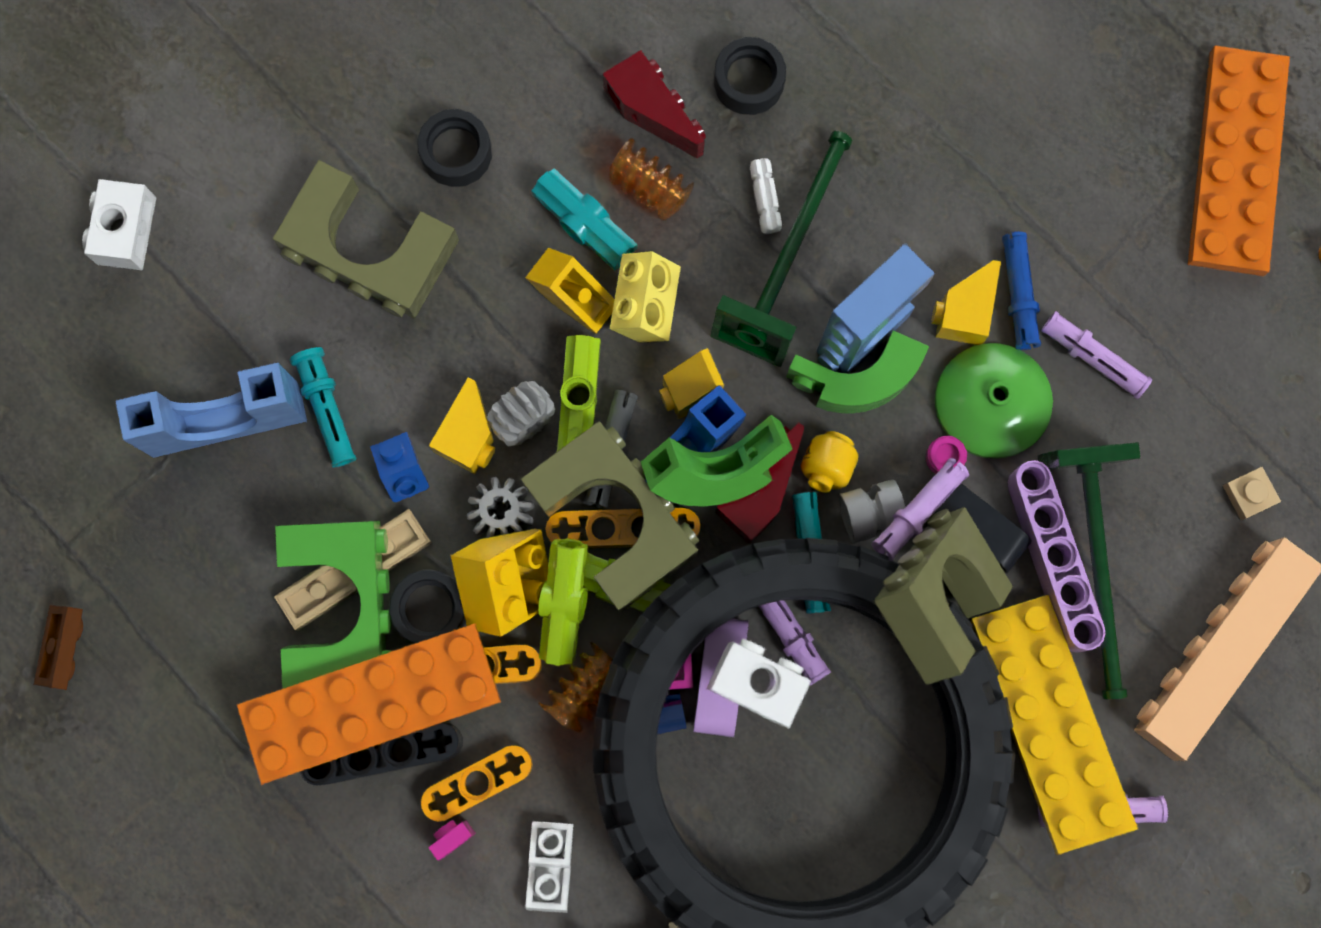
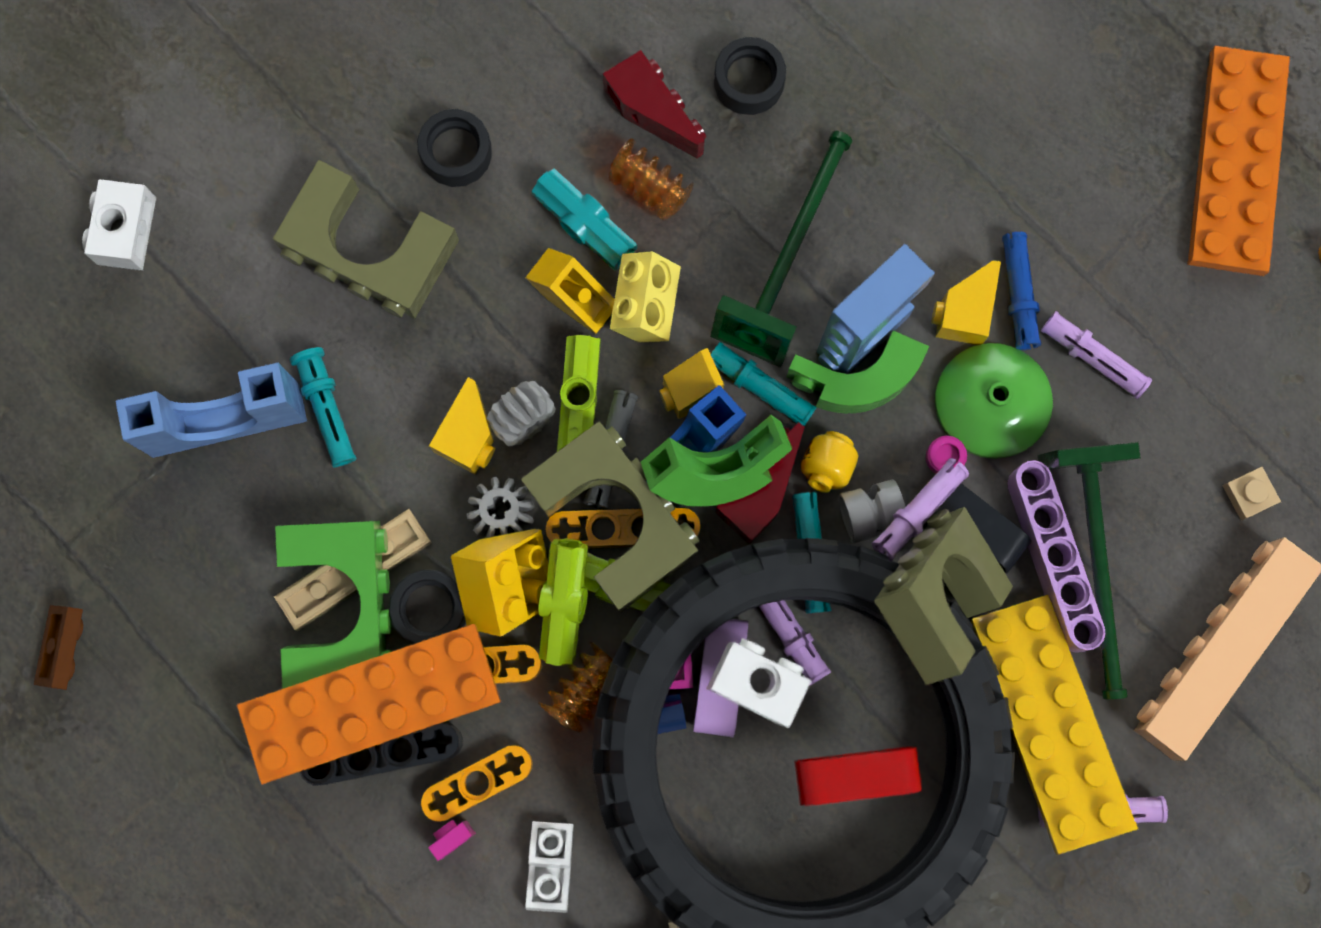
blue bracket [370,432,429,502] -> none
white axle [750,158,782,234] -> none
none -> teal pin [711,342,817,426]
none -> red beam [794,747,922,806]

